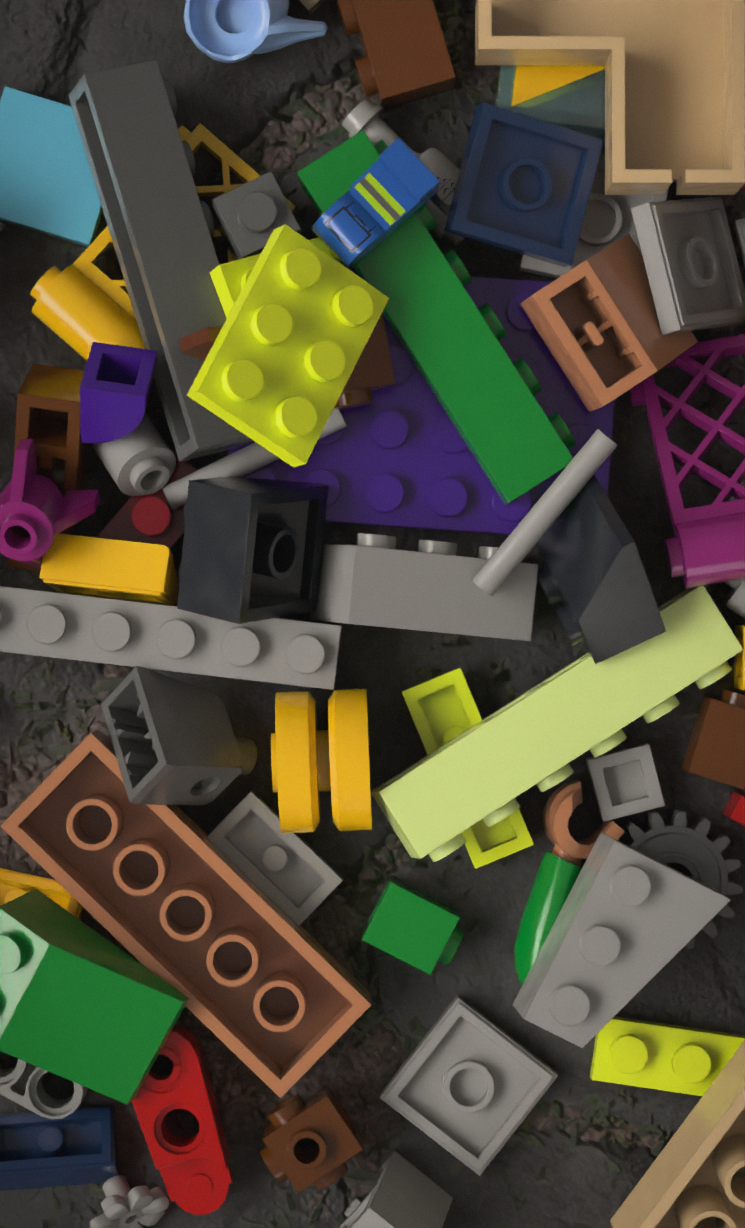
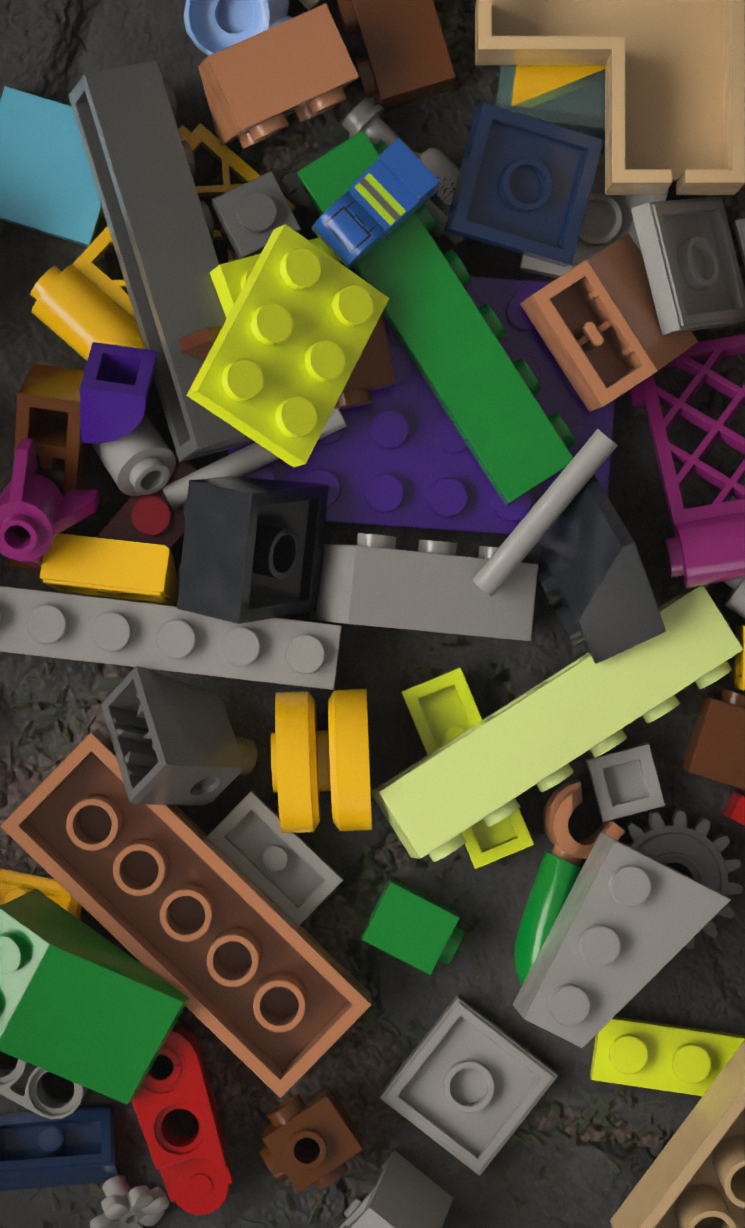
none -> nougat slope [198,3,359,149]

